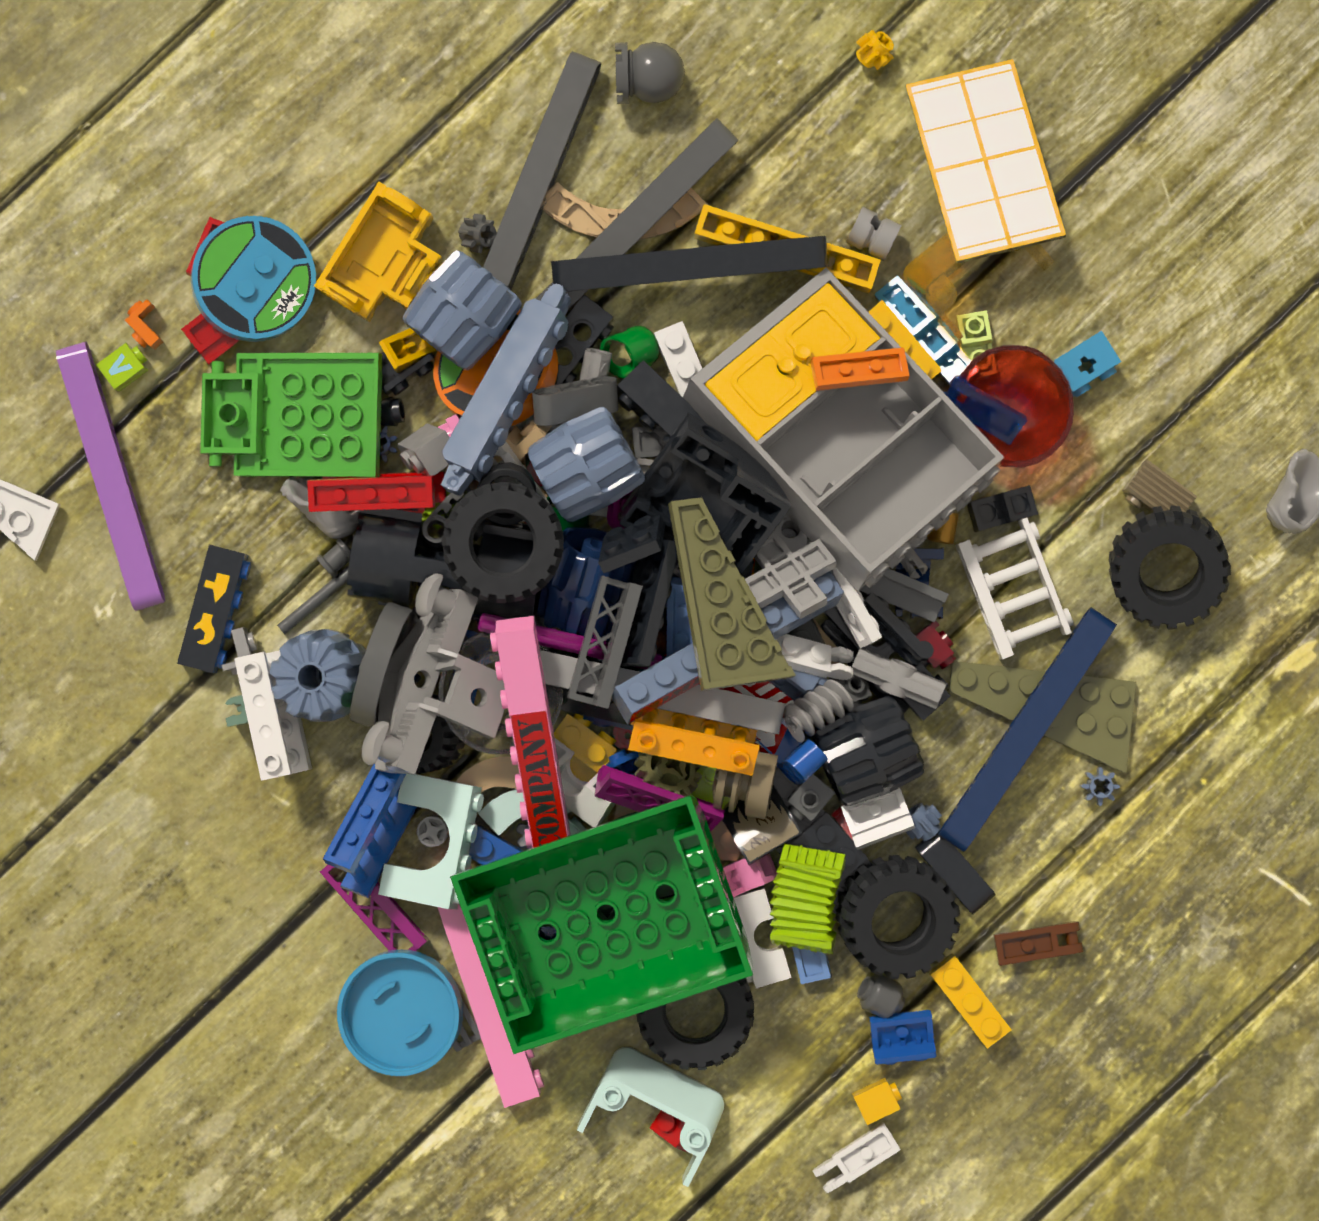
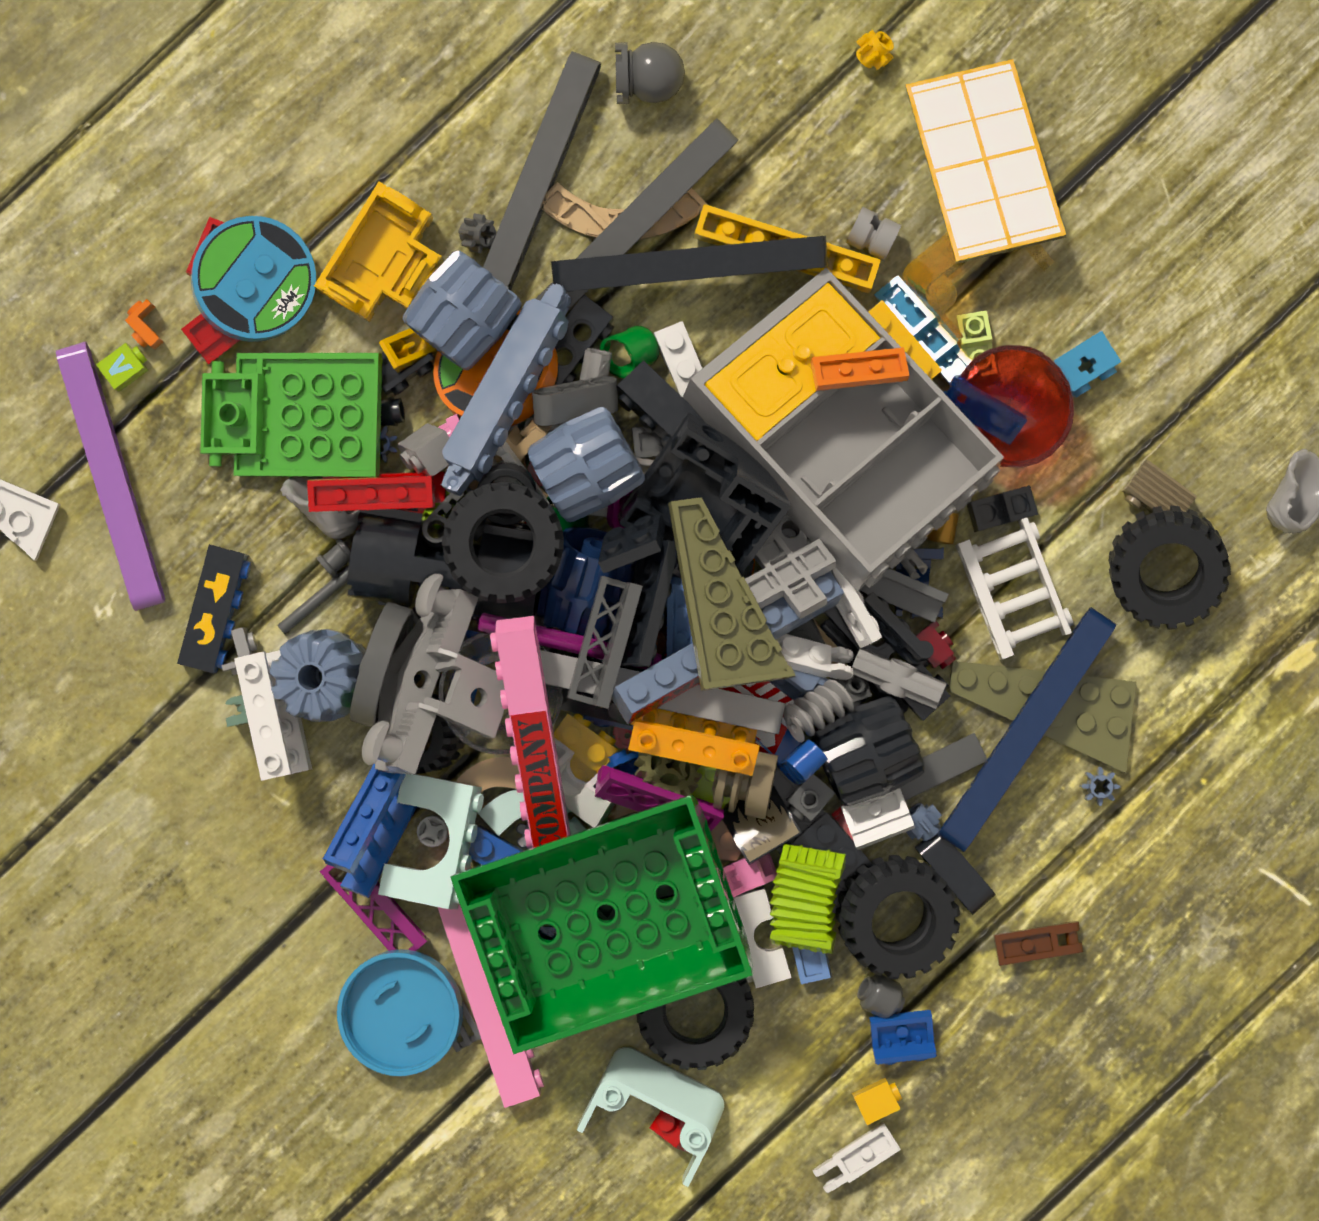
yellow arch [928,953,1012,1049] -> none
none -> dark grey tile [900,733,987,801]

